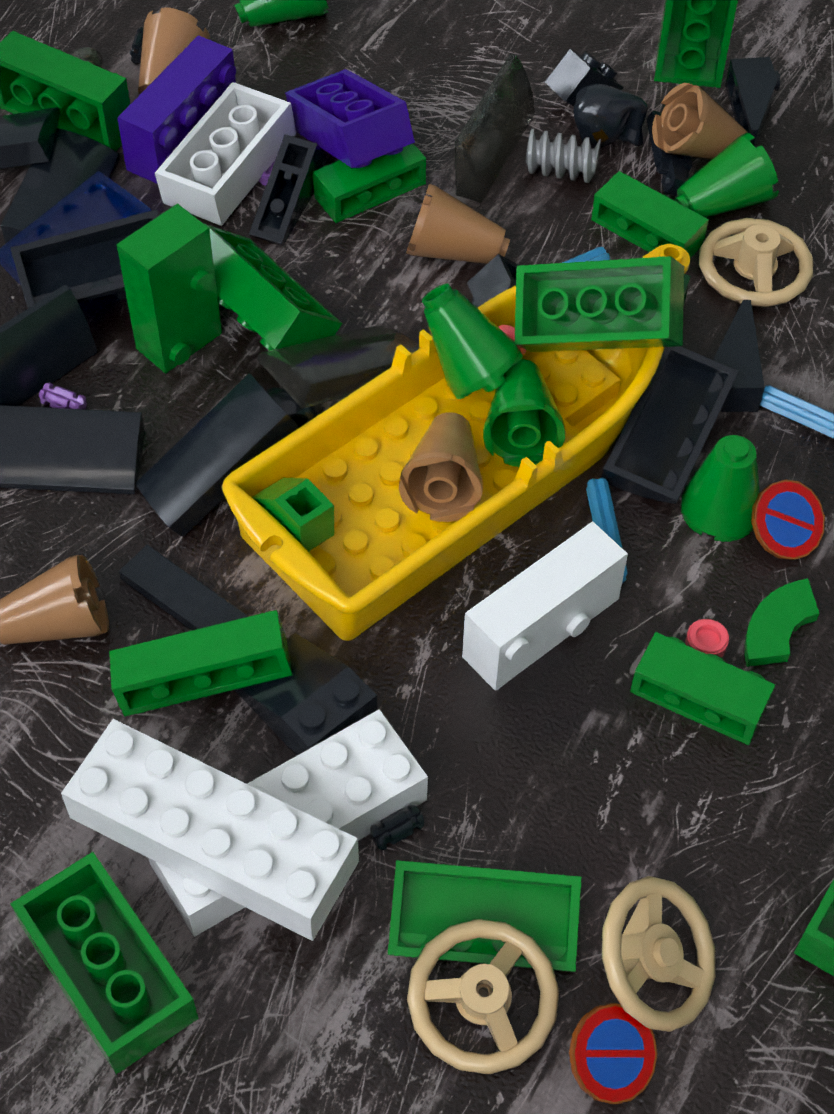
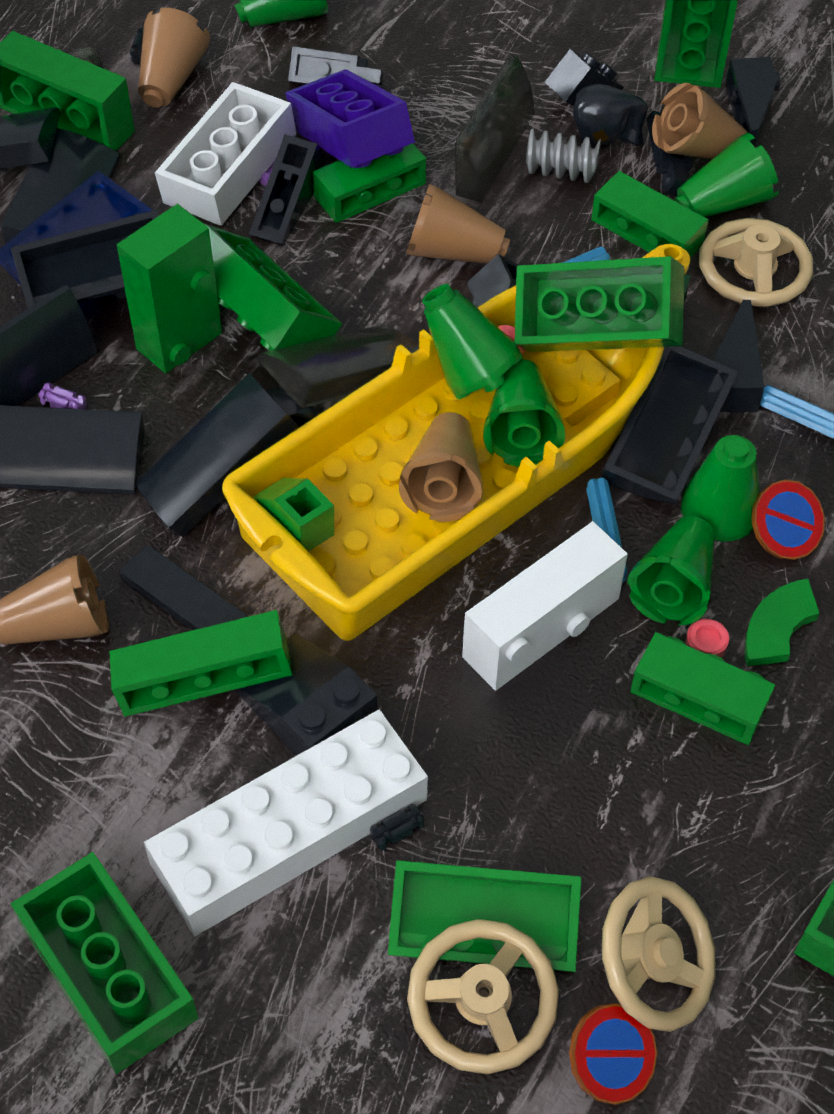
white brick [61,719,359,941] -> none
dark purple brick [117,35,236,184] -> none
none -> hinge [288,47,384,85]
none -> green cone [627,516,714,626]

